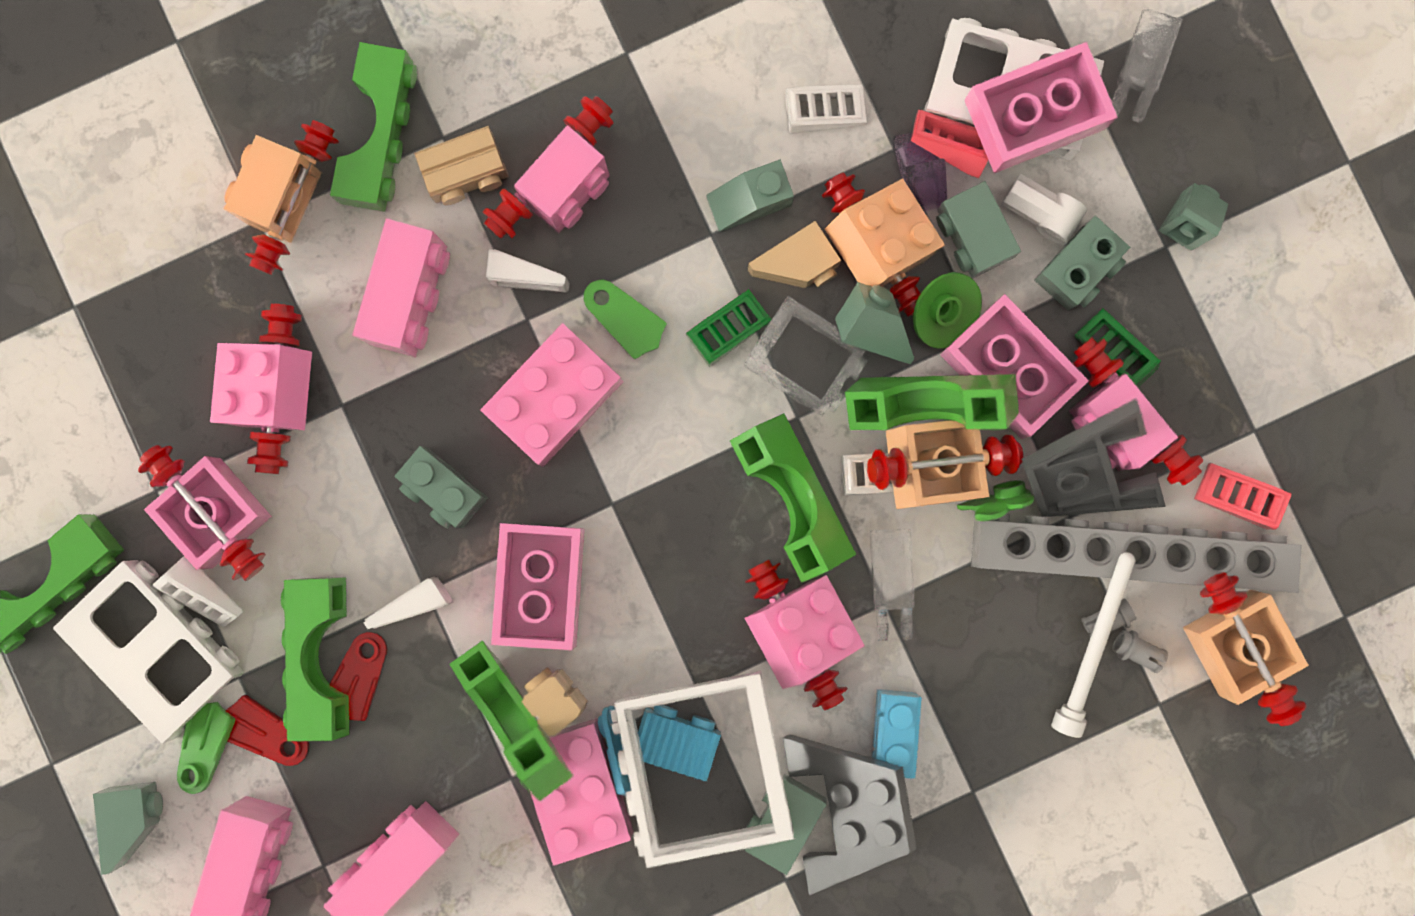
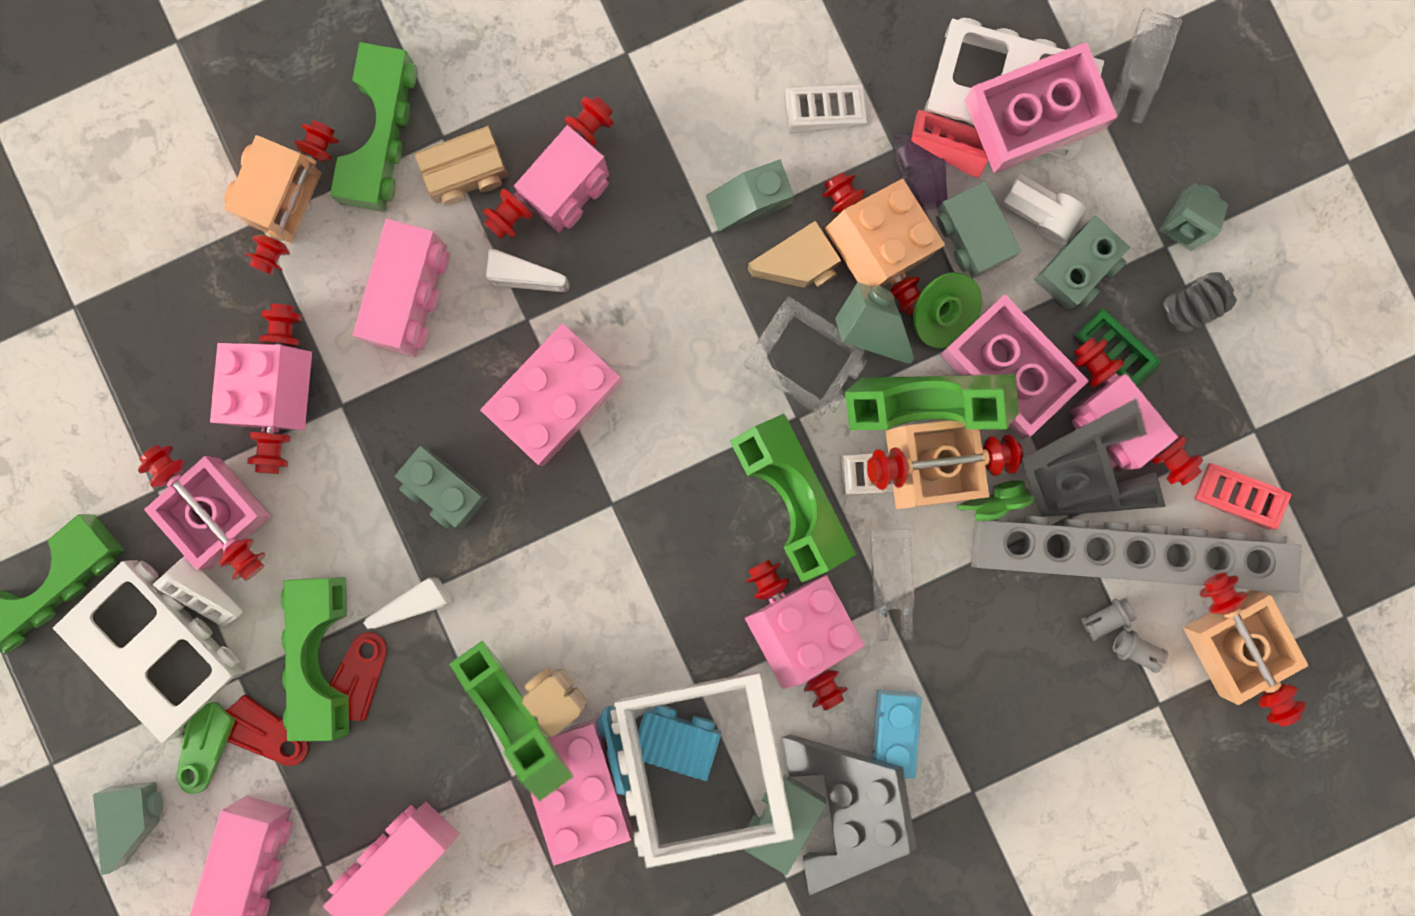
bright pink brick [491,523,585,650] -> none
bright green piece [584,280,667,359] -> none
green slope [686,289,772,367] -> none
white piece [1051,552,1135,738] -> none
none -> dark grey gear [1163,272,1237,332]

